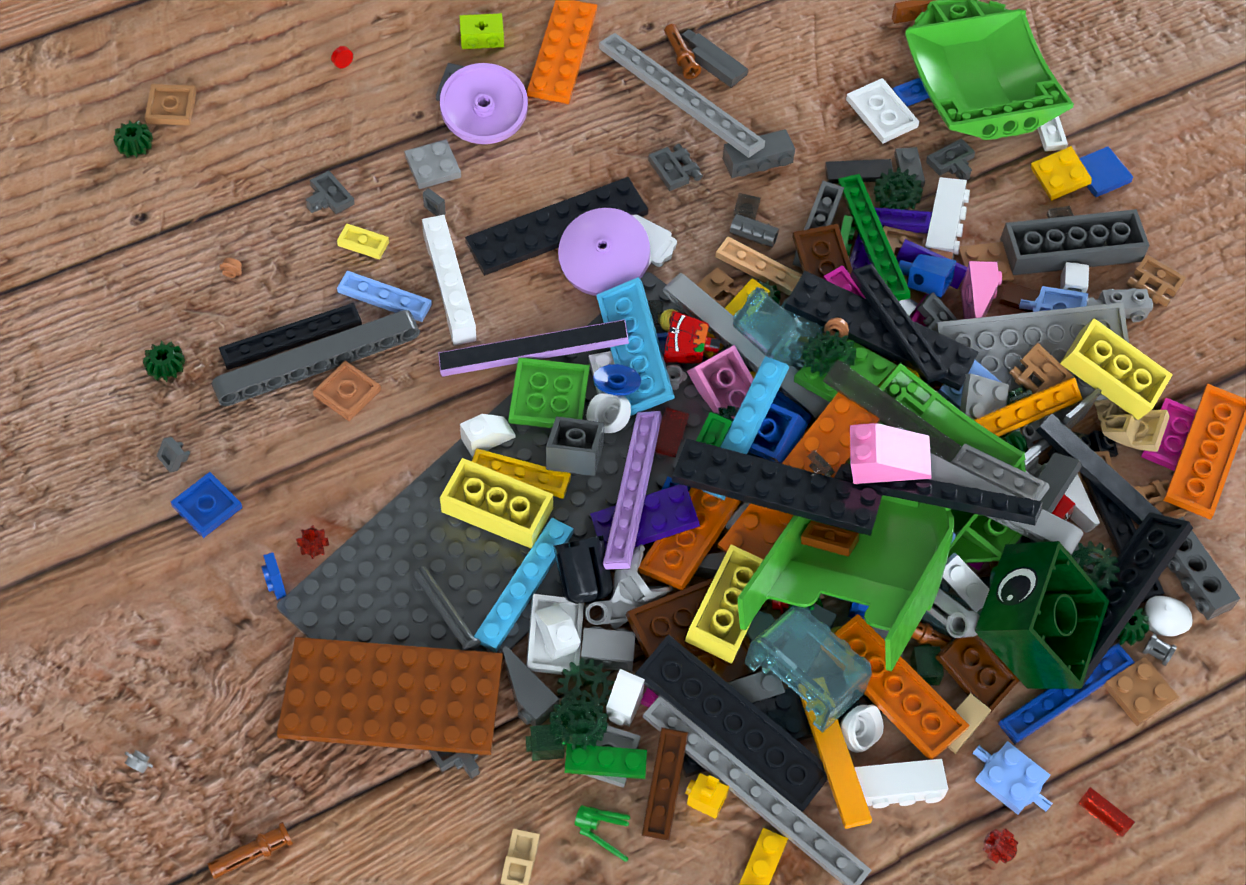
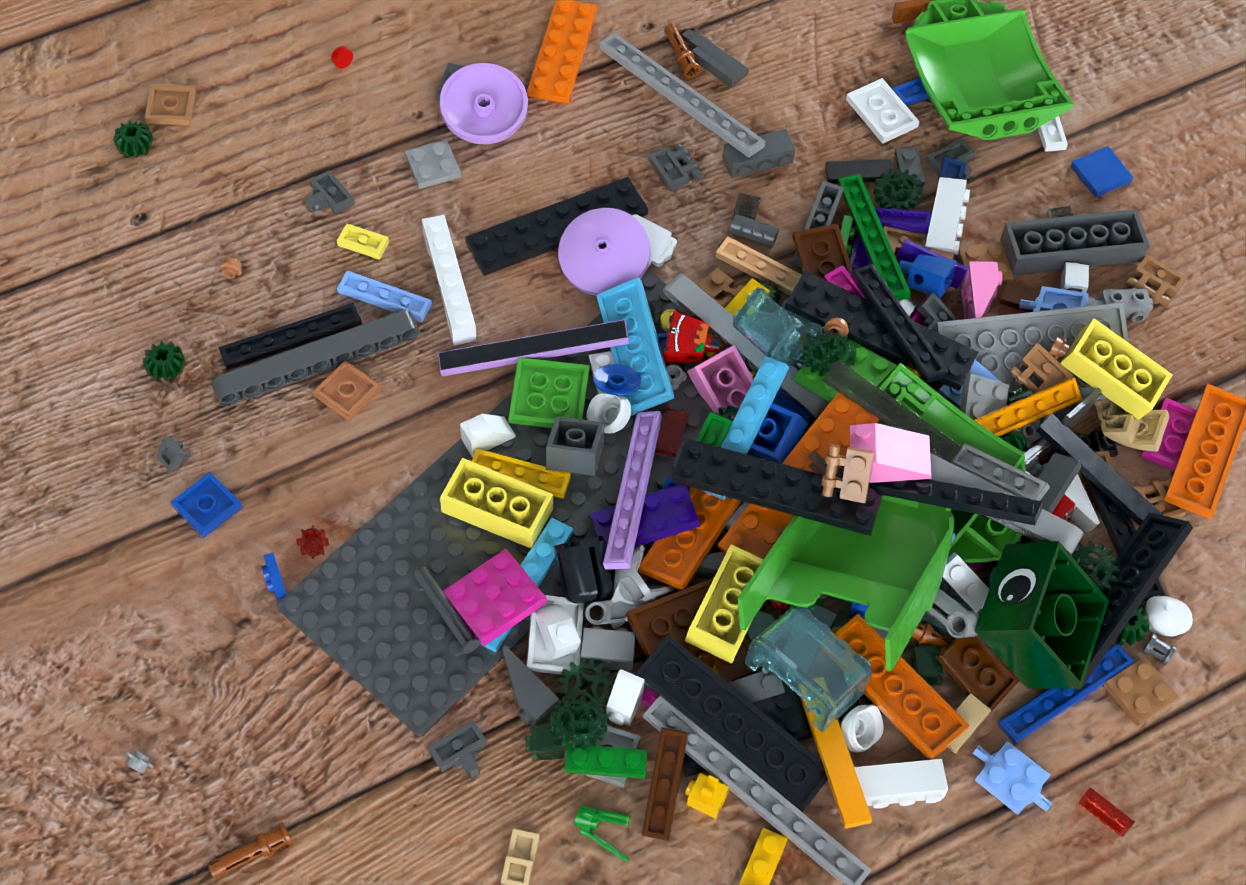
dark orange plate [277,637,503,755] -> none
dark grey tile [423,188,446,216] -> none
lime brick [459,13,504,49] -> none
dark orange plate [801,521,859,557] -> none
clear red gear [983,829,1018,864] -> none
yellow plate [1031,146,1092,201] -> none
dark grey brick [1167,517,1240,620] -> none
none -> dark pink plate [443,549,548,646]
none -> plate [821,444,875,503]
none -> dark blue plate [938,157,966,180]
none -> nougat plate [1049,337,1069,360]

